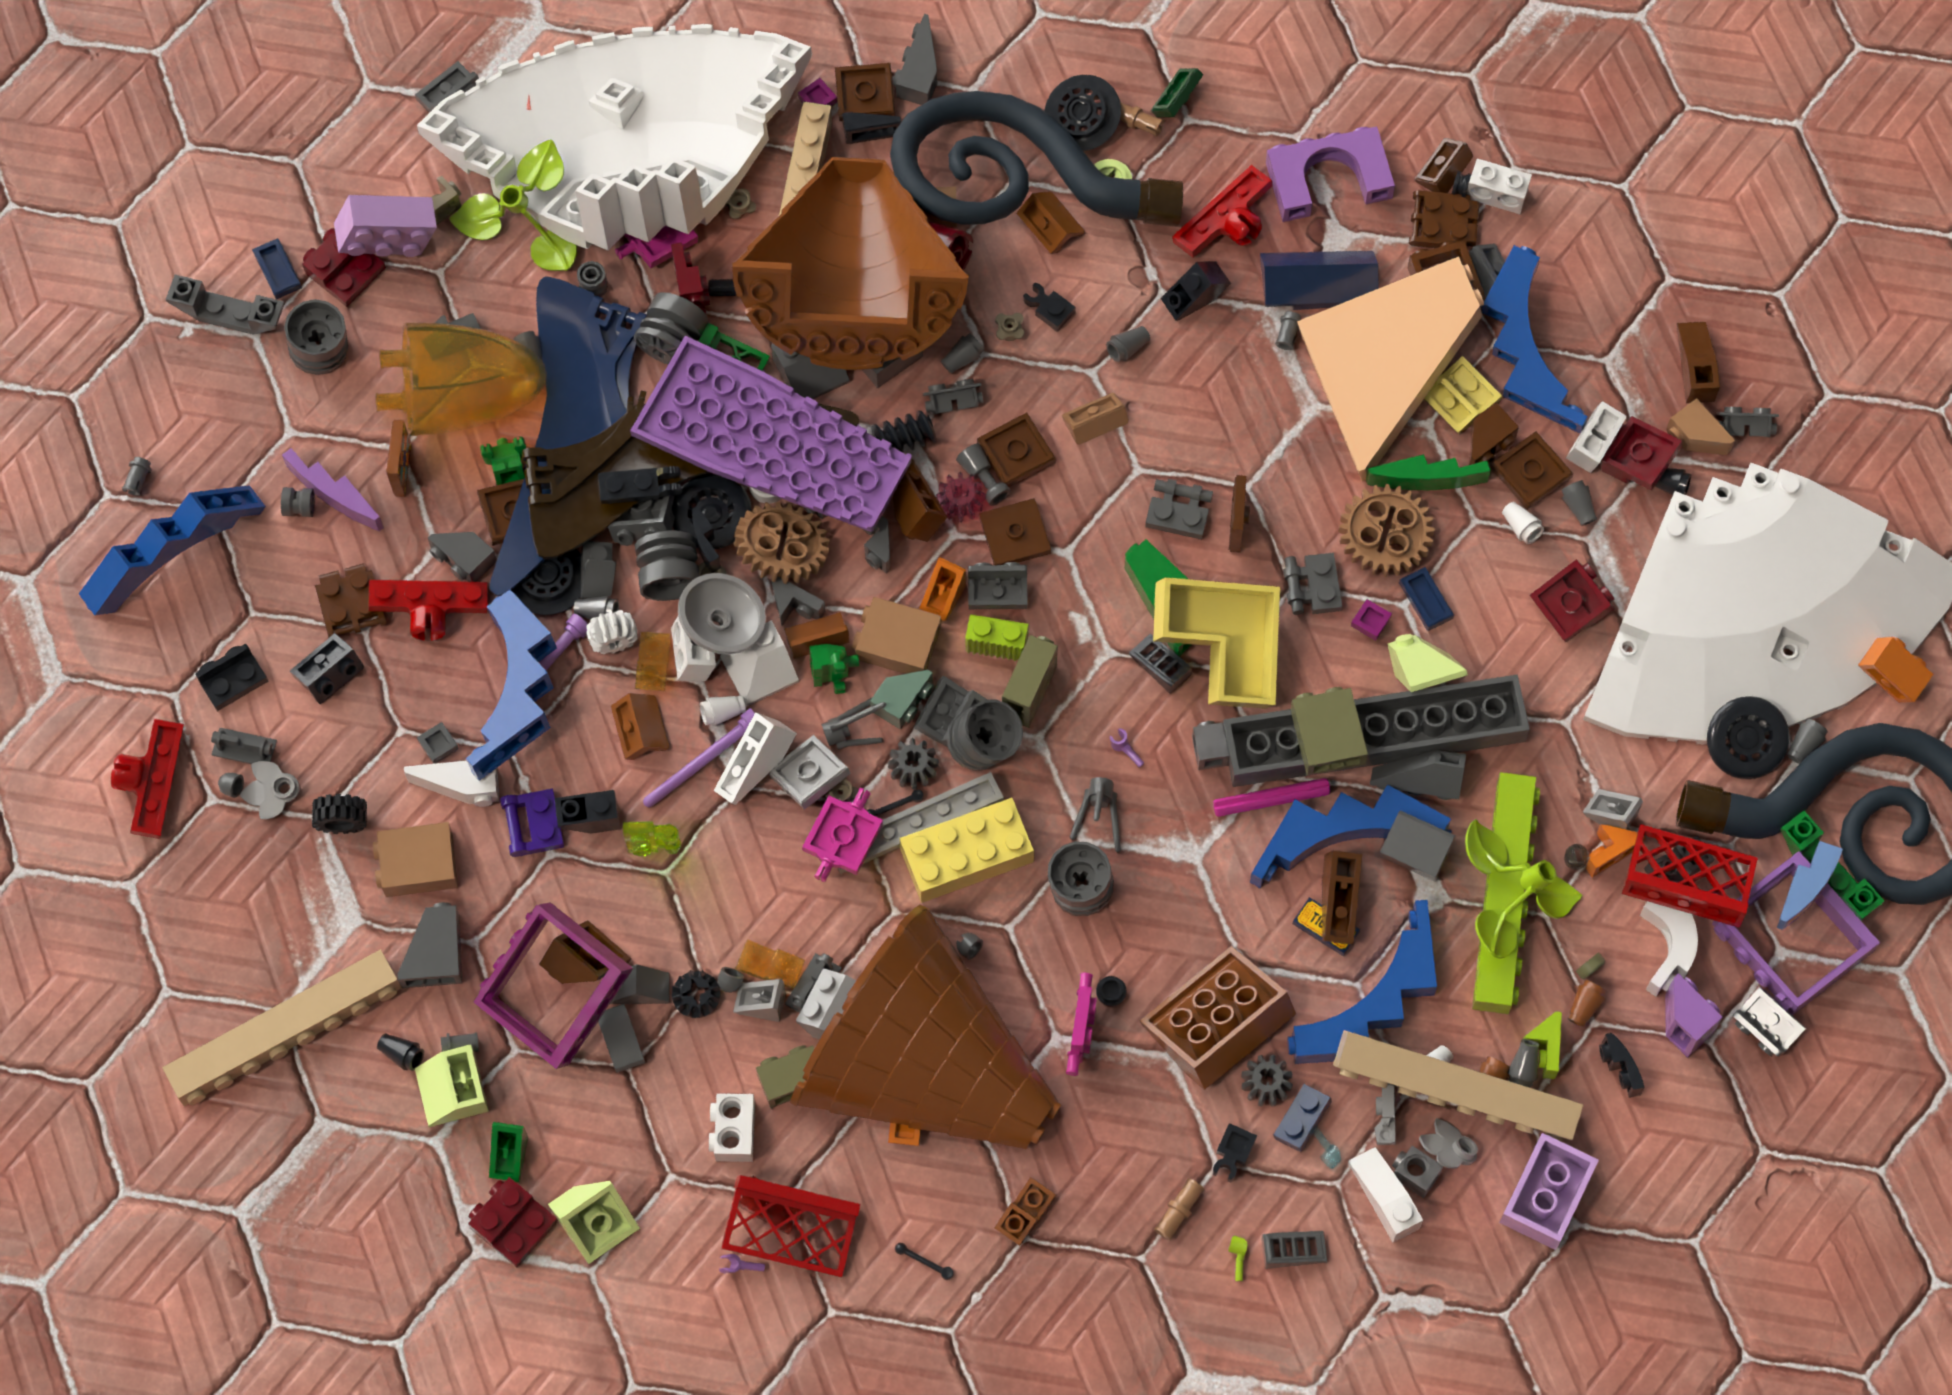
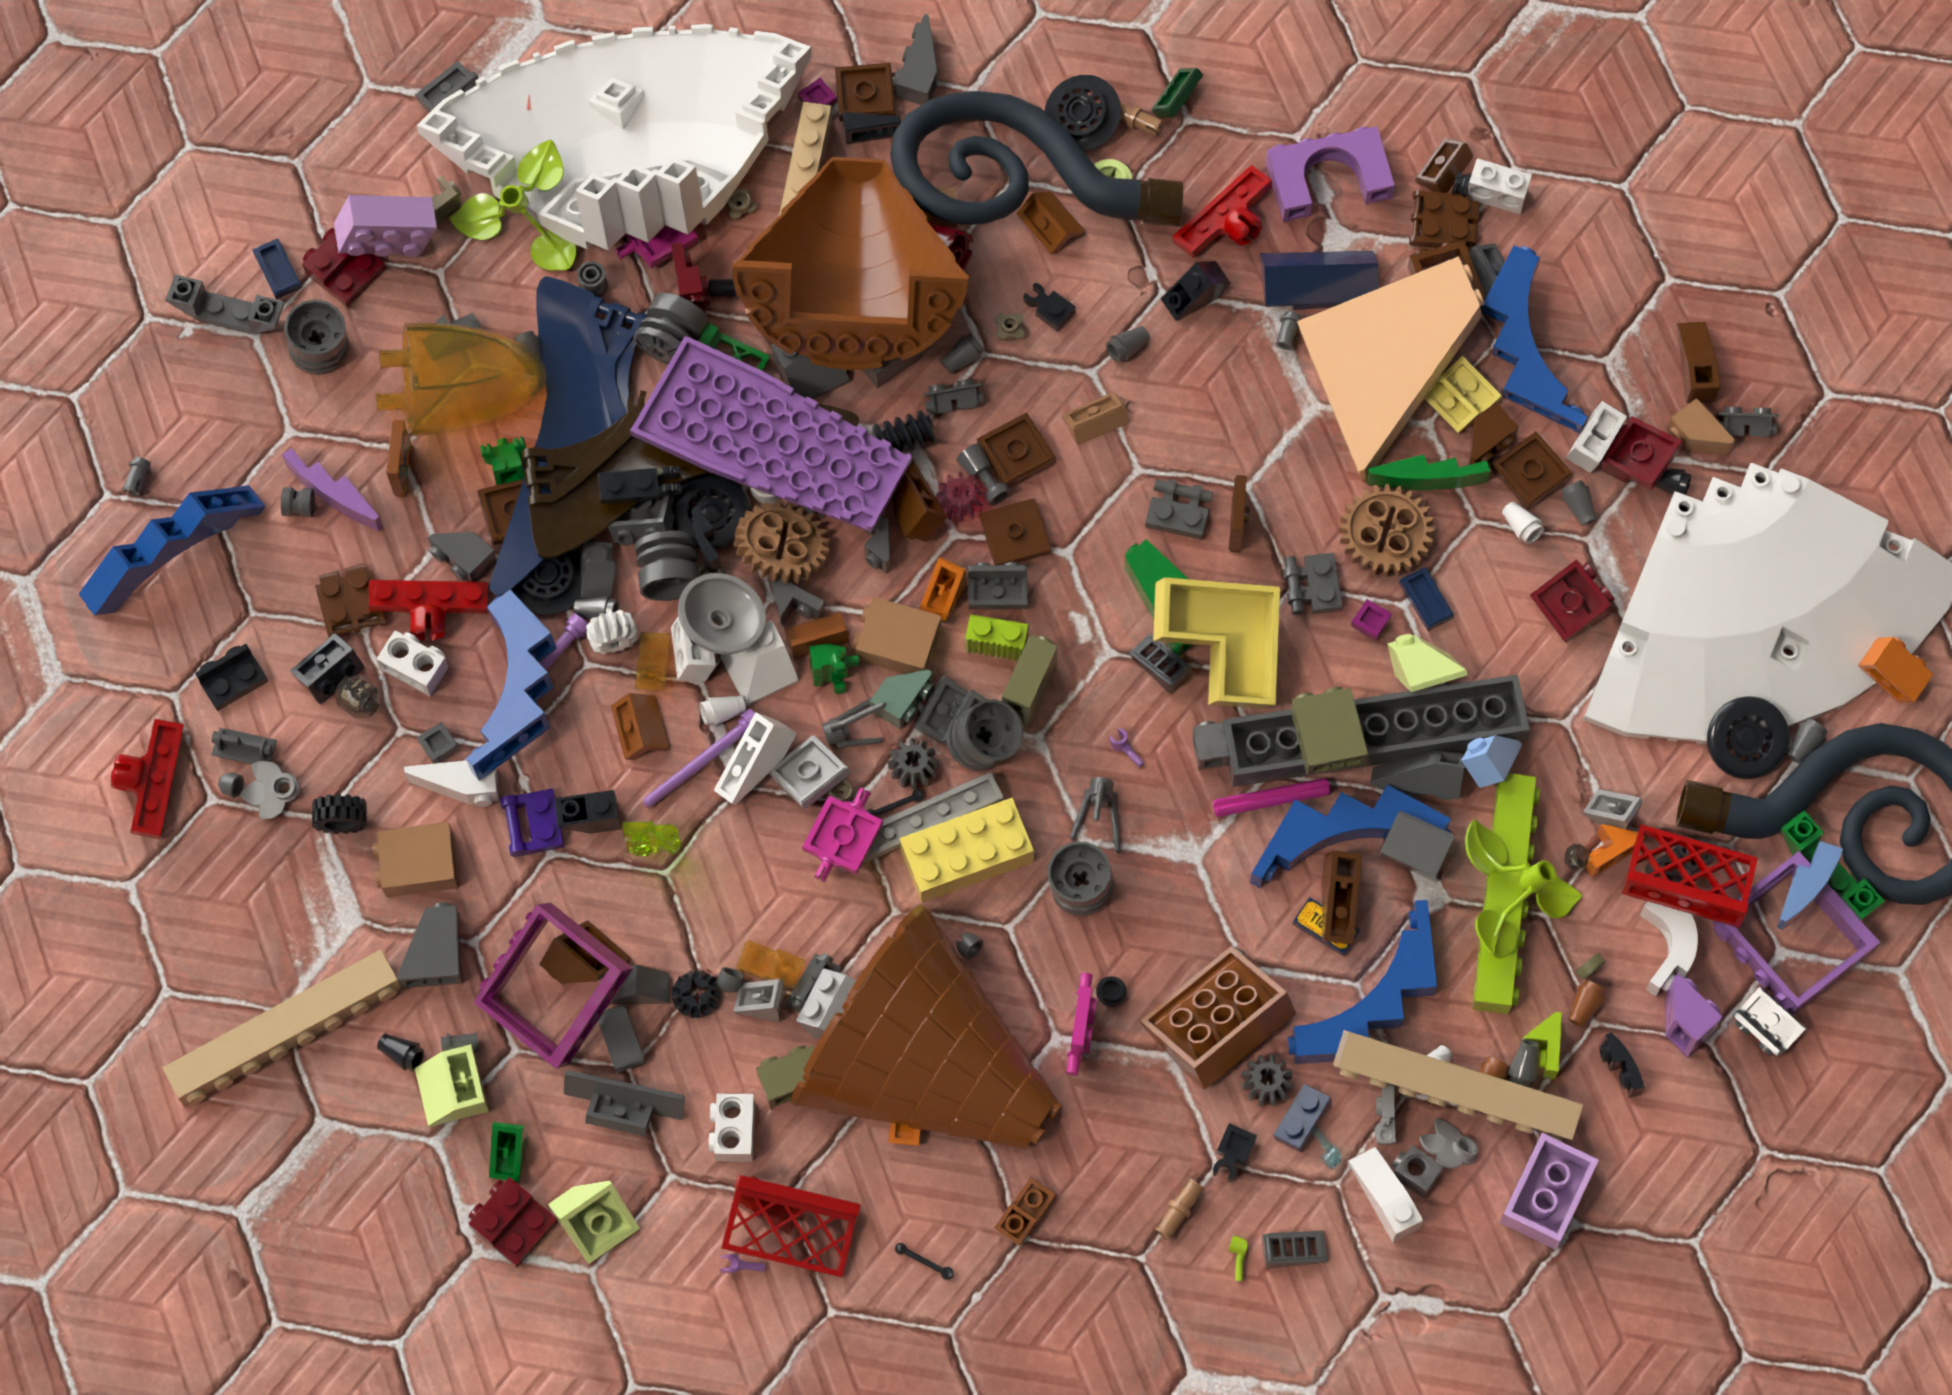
none -> clear smoke head [335,675,380,719]
none -> white brick [376,630,449,696]
none -> dark grey bracket [564,1070,685,1136]
none -> light blue slope [1461,735,1522,788]

